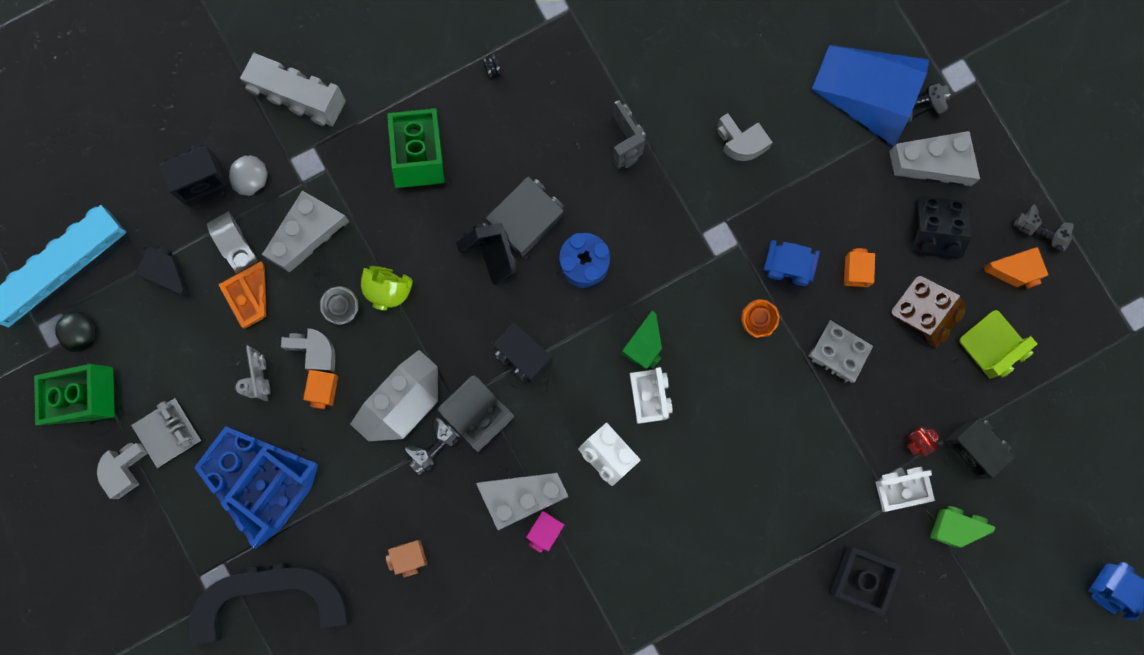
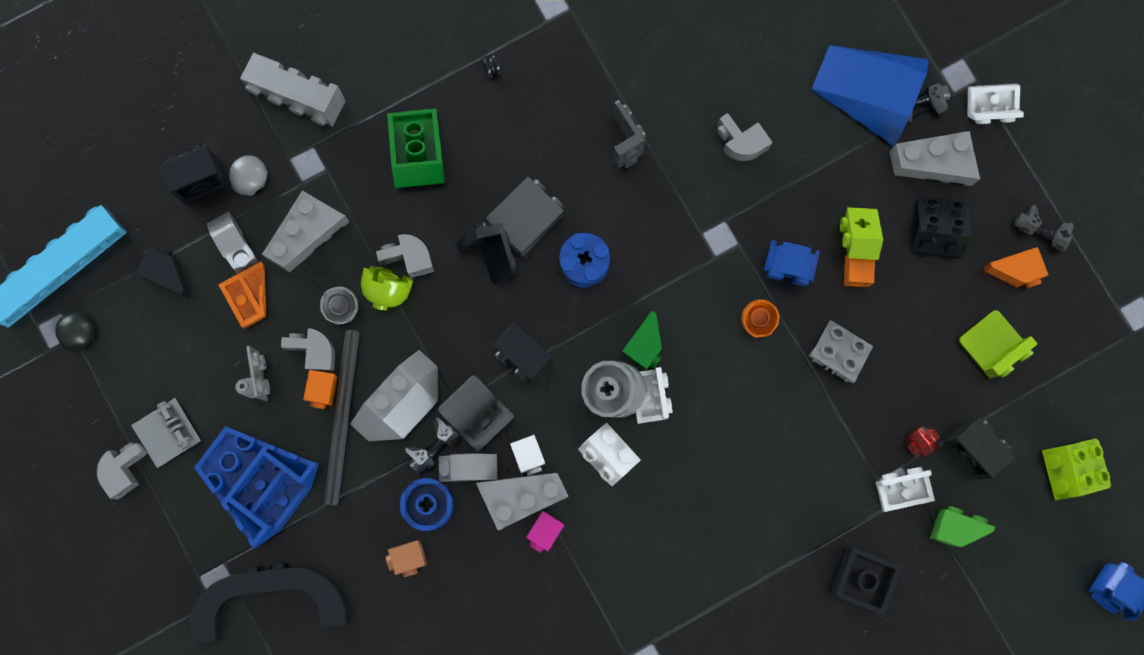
green slope [34,364,115,426] -> none
bracket [891,276,966,348] -> none
none -> dark grey axle [324,330,360,506]
none -> light grey brick [376,234,435,278]
none -> blue brick [400,478,454,531]
none -> light grey brick [439,454,497,482]
none -> white brick [510,435,546,476]
none -> light grey wheel [582,361,646,417]
none -> lime brick [840,207,883,260]
none -> white bracket [967,84,1024,124]
none -> lime bracket [1042,439,1111,500]

